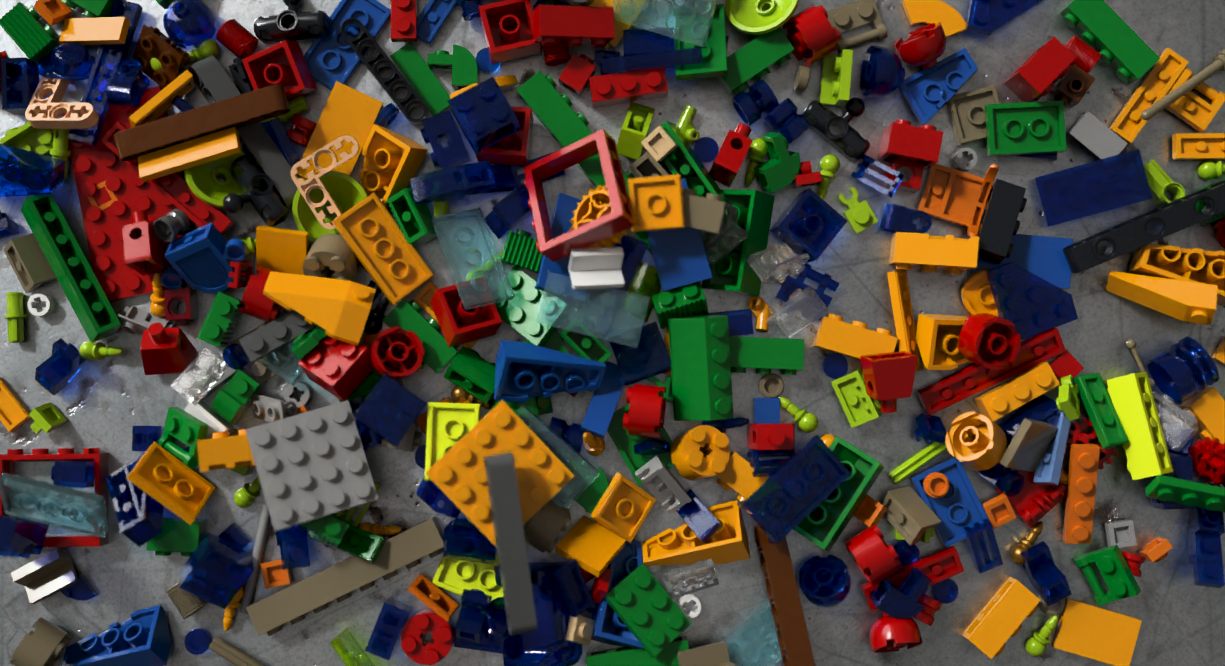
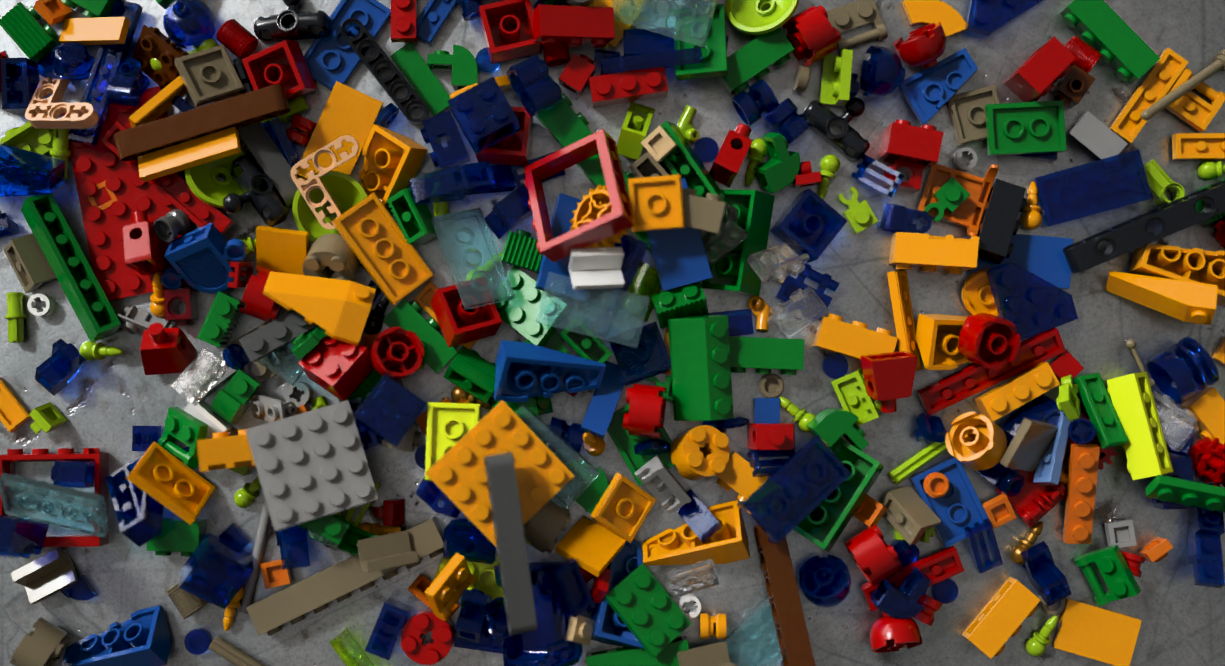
none -> dark tan tile [174,45,245,107]
none -> lime hand [310,396,328,410]
none -> dark tan panel [357,531,419,573]
none -> red tile [374,499,405,526]
none -> light orange plate [425,552,477,621]
none -> clear blue brick [506,55,562,117]
none -> light orange wheel [699,613,727,639]
none -> green brick [806,408,869,451]
none -> clear blue tile [849,73,859,98]
none -> green plate [923,177,970,223]
none -> light orange bar [1021,181,1042,230]
none -> clear blue wheel [1068,418,1097,444]

